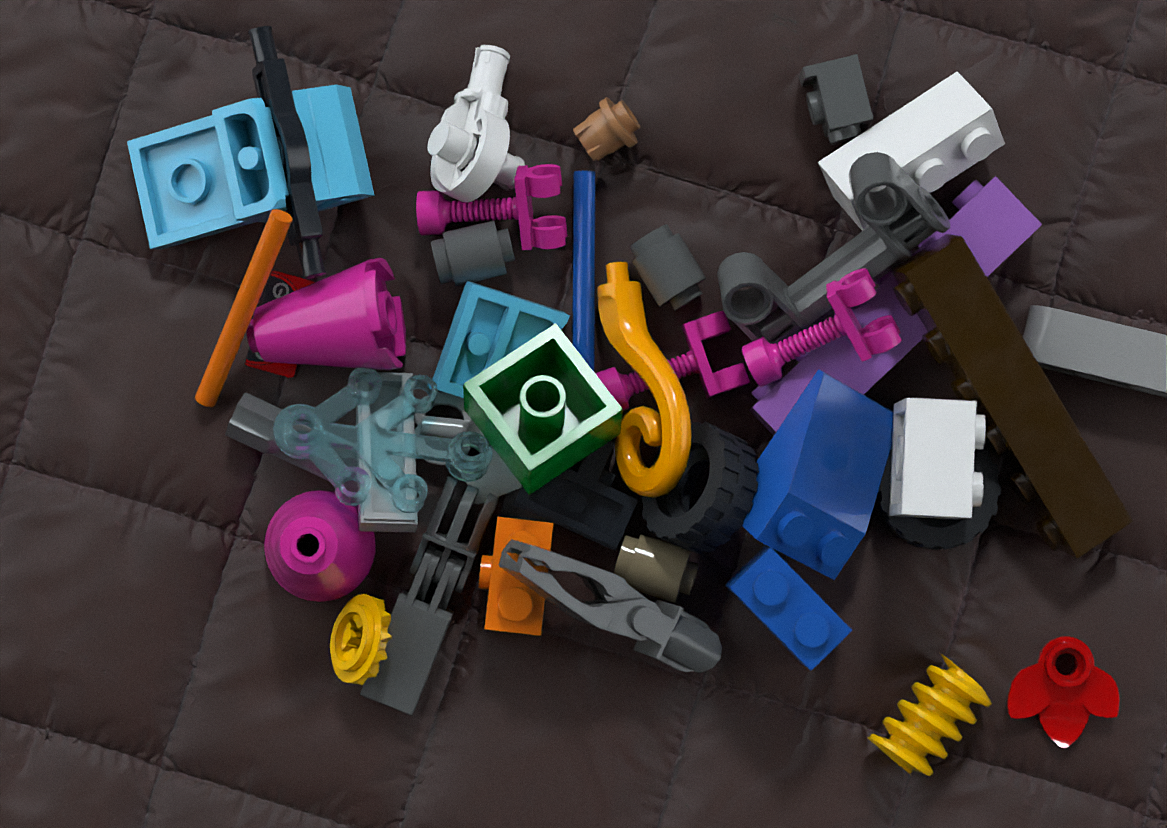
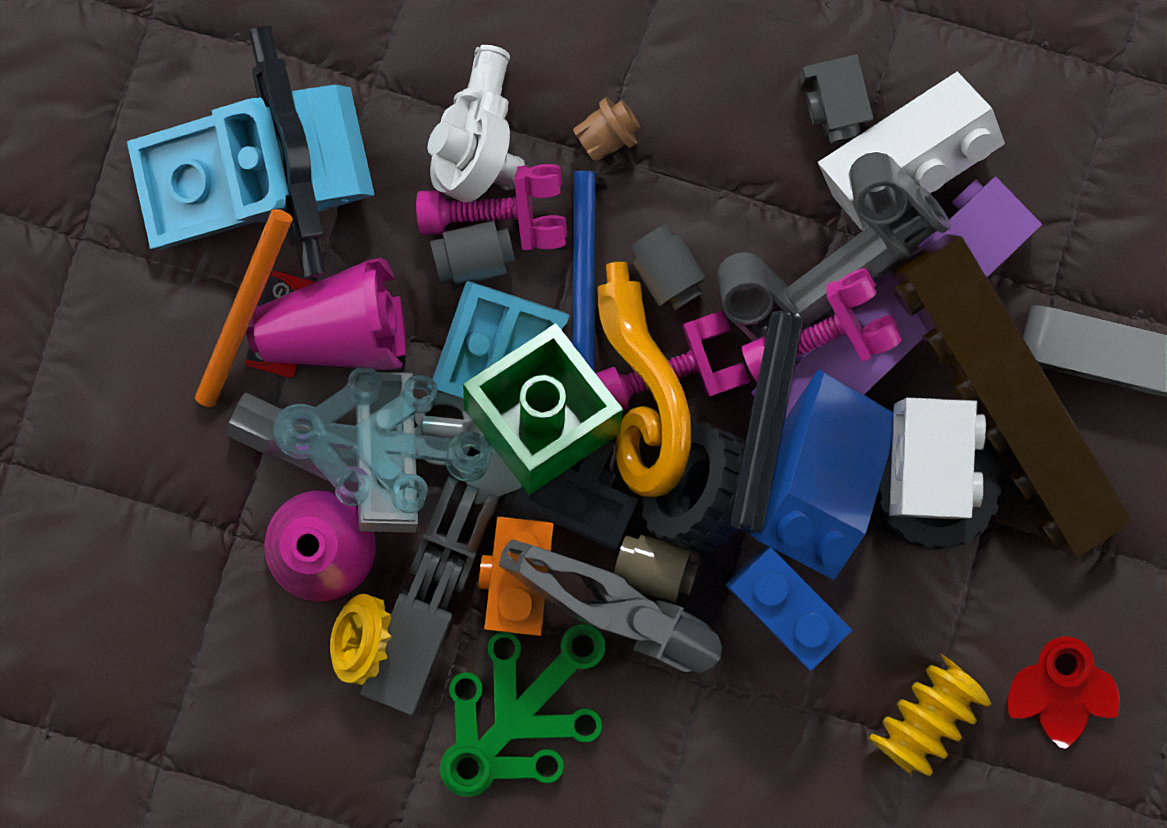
none -> green plant [440,624,605,797]
none -> black axle [730,310,804,533]

